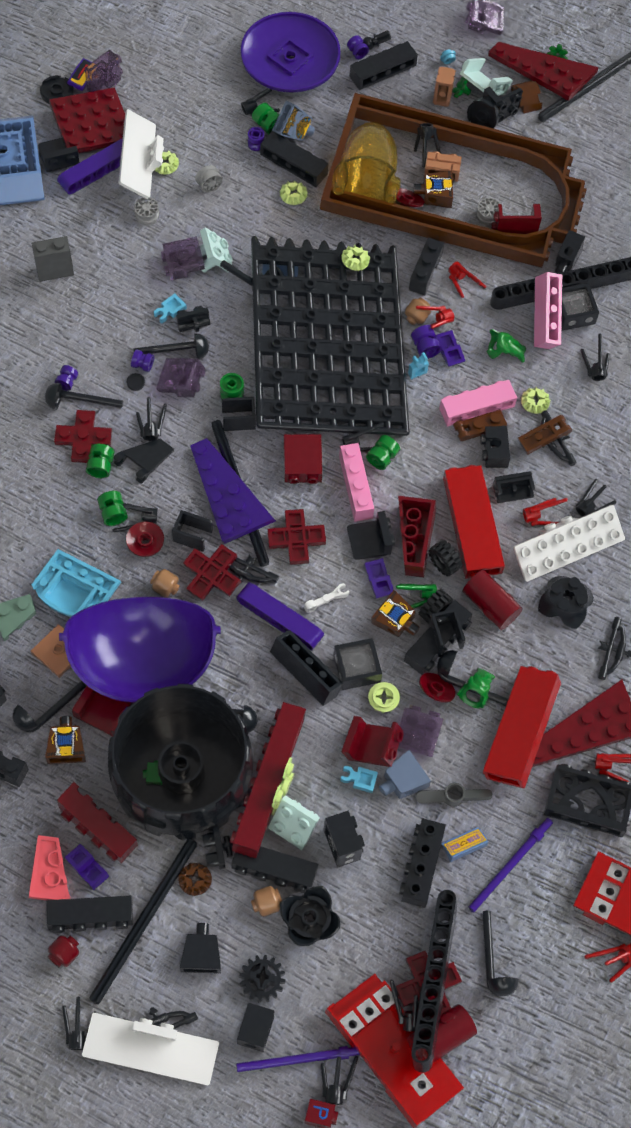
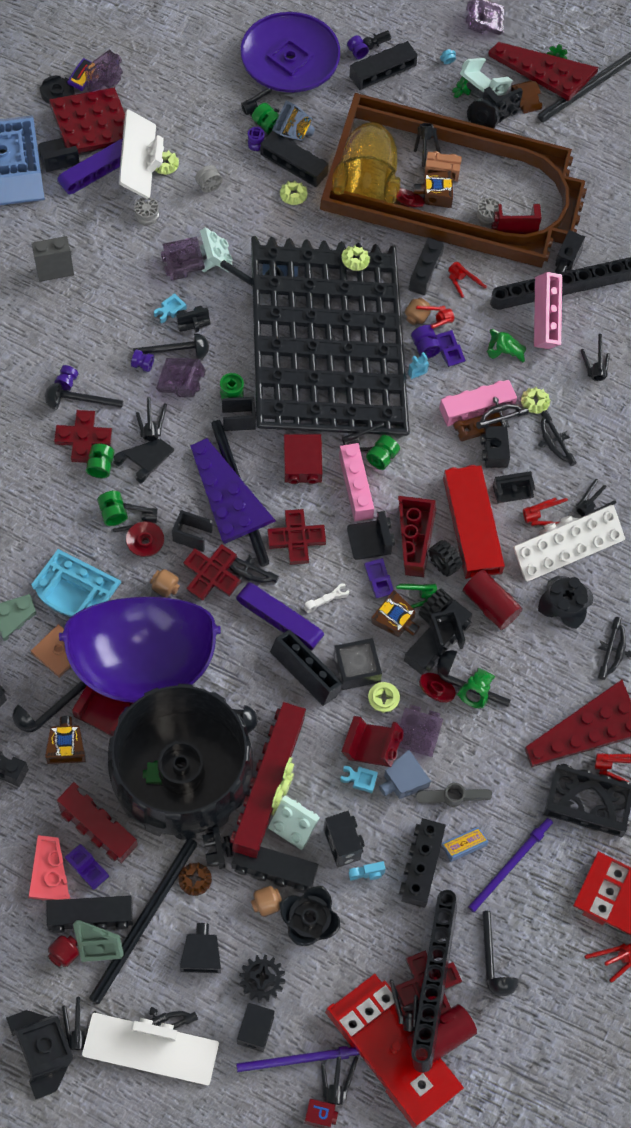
black piece [127,373,145,391] -> none
nougat brick [433,67,456,107] -> none
red brick [483,666,561,789] -> none
reddish brown plate [518,415,572,455] -> none
piece [561,283,599,331] -> none
none -> black piece [6,1010,73,1100]
none -> sand green wing [73,920,124,962]
none -> medium azure plate [348,861,386,881]
none -> black piece [476,397,529,429]

